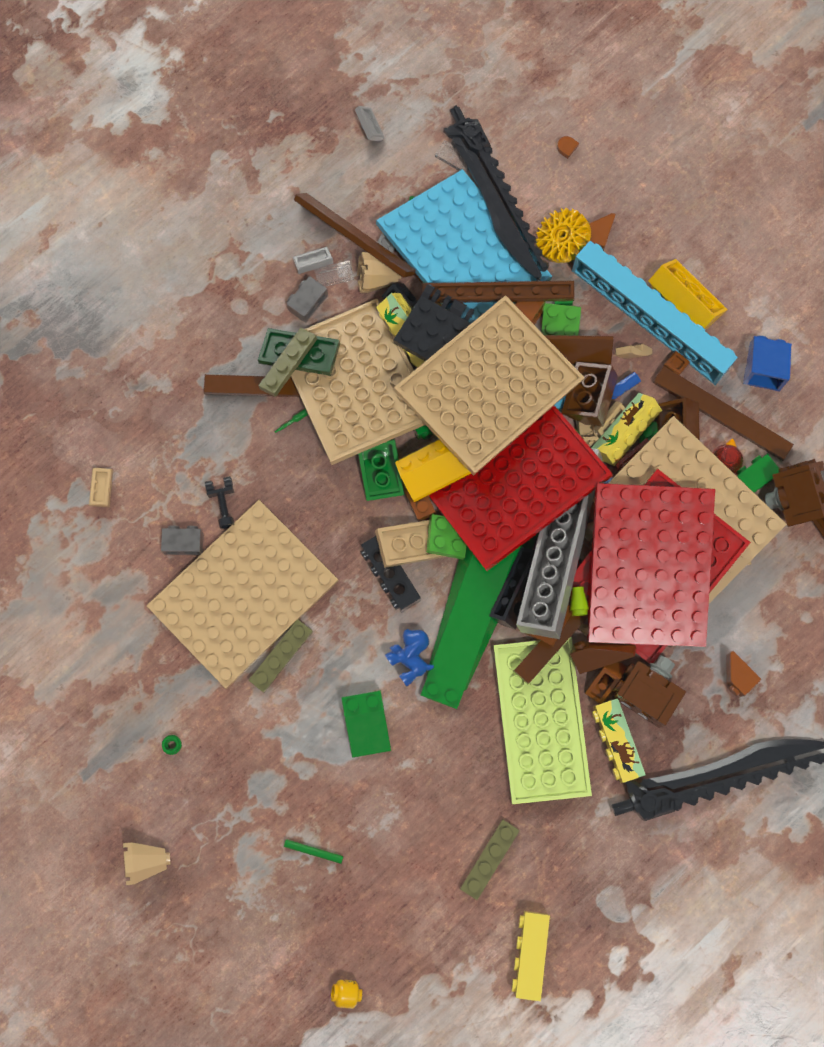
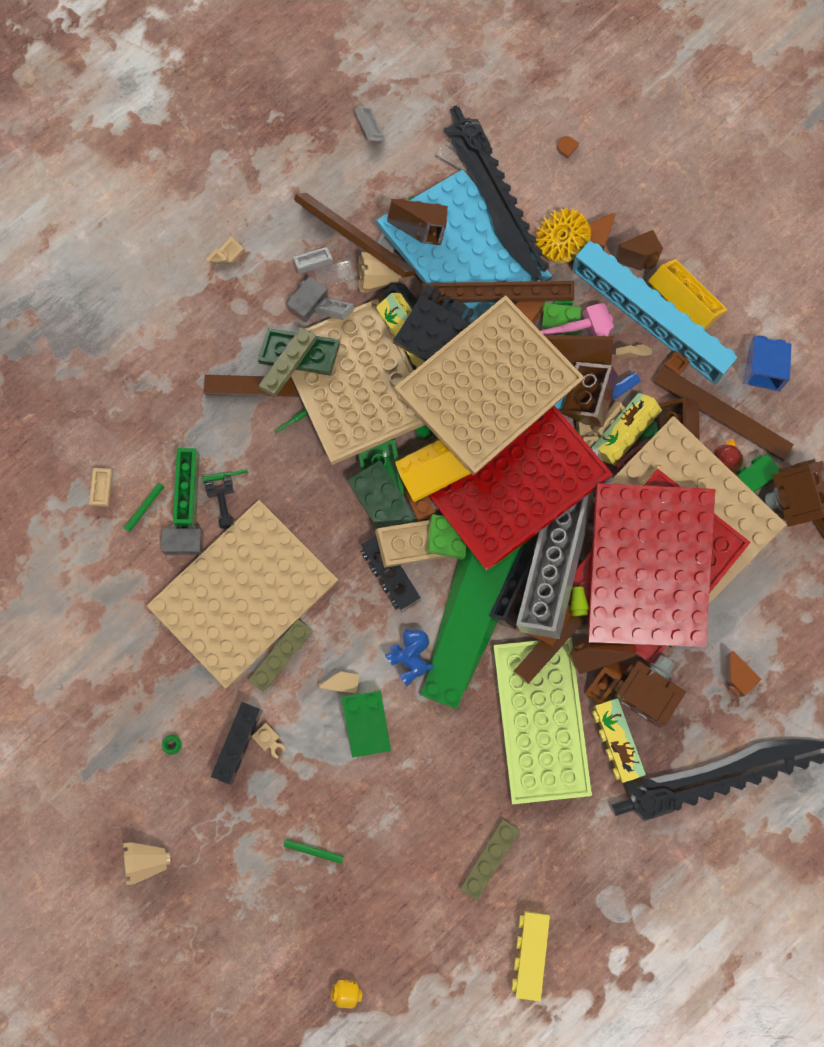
none -> green bar [124,483,164,532]
none -> green brick [173,448,200,528]
none -> green piece [202,469,248,484]
none -> tan slope [206,236,245,263]
none -> black brick [211,702,263,785]
none -> tan plate [251,723,287,759]
none -> light grey plate [314,297,355,320]
none -> tan slope [318,671,360,694]
none -> dark green plate [347,460,418,529]
none -> reddish brown slope [387,199,448,245]
none -> bright pink piece [540,303,614,336]
none -> reddish brown slope [615,230,663,271]

